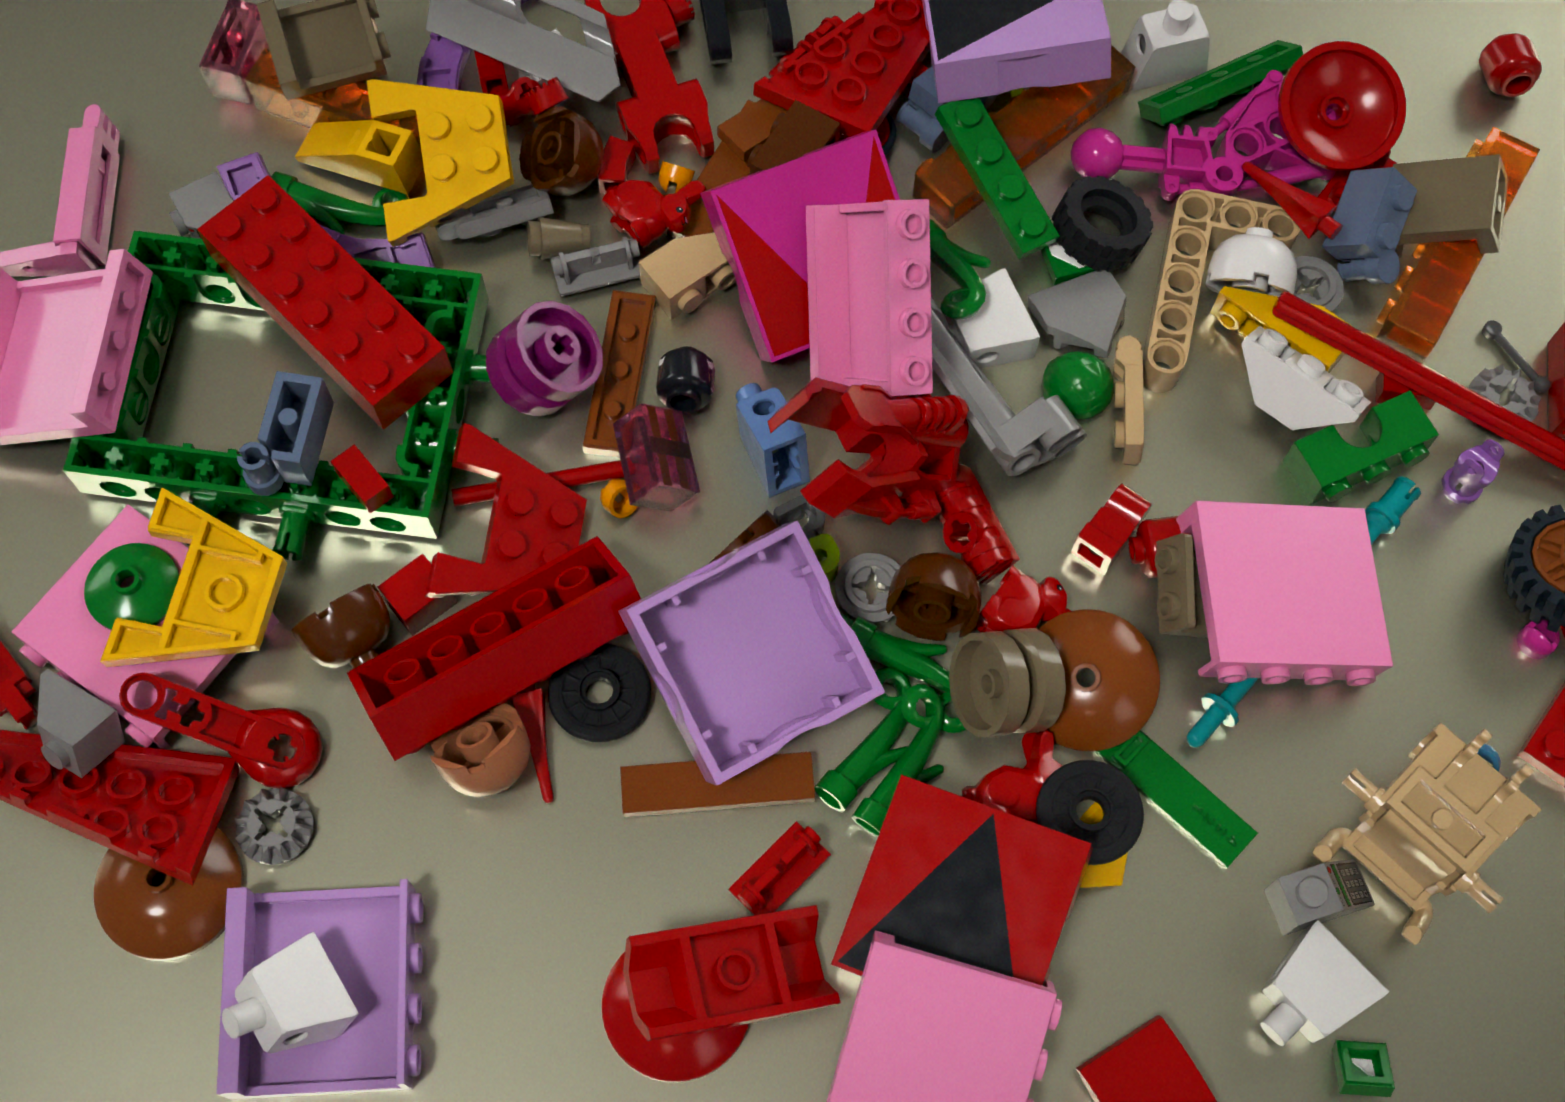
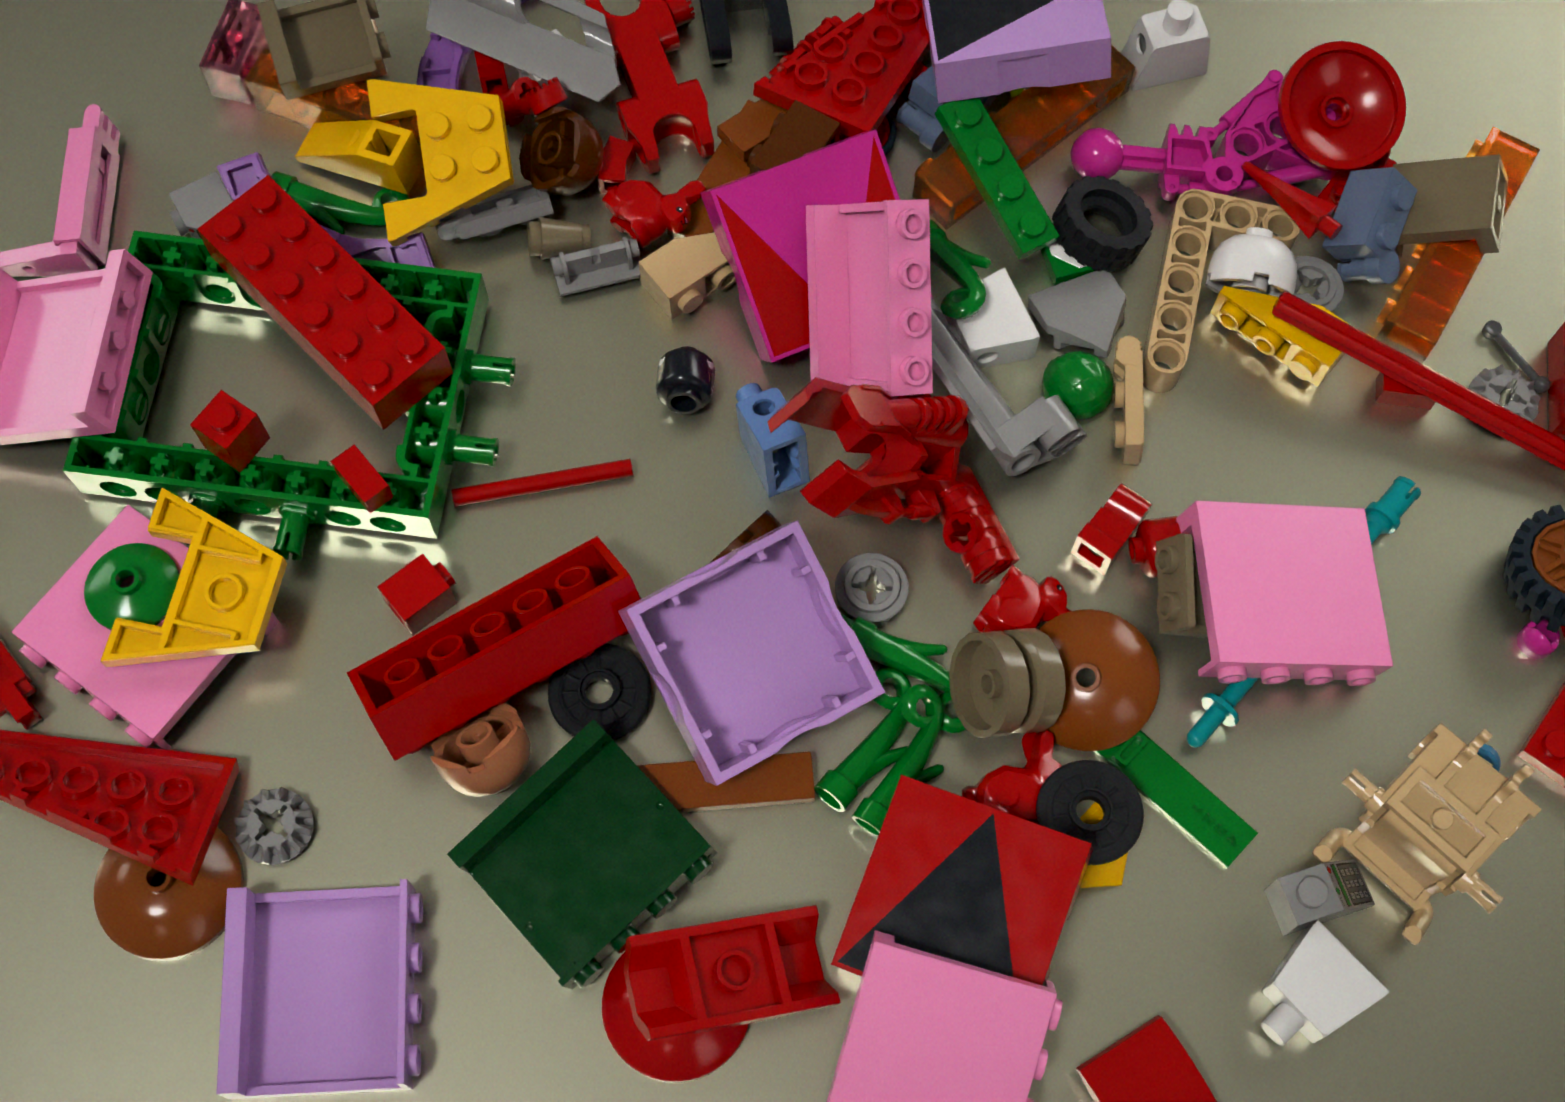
light grey slope [37,669,125,778] -> none
red beam [119,672,323,789] -> none
white torso [222,932,359,1053] -> none
sand blue hinge [237,371,334,496] -> none
reddish brown cylinder [291,583,390,669] -> none
red wing [425,423,587,598] -> none
magenta wheel [486,301,603,417] -> none
red piece [510,683,554,803] -> none
dark orange tile [583,290,656,459] -> none
light orange hinge [600,478,640,518] -> none
clear pink brick [613,403,700,511] -> none
light orange hinge [658,161,695,193] -> none
red hinge [728,821,831,915] -> none
leg [773,495,840,583] -> none
reddish brown cylinder [886,552,981,641] -> none
green plate [1138,40,1303,126] -> none
white slope [1241,326,1371,430] -> none
green arch [1283,390,1439,505] -> none
green tile [1332,1040,1395,1097] -> none
medium lavender piece [1441,439,1505,504] -> none
red head [1479,33,1542,97] -> none
none -> red brick [190,390,270,472]
none -> dark green panel [447,719,717,990]

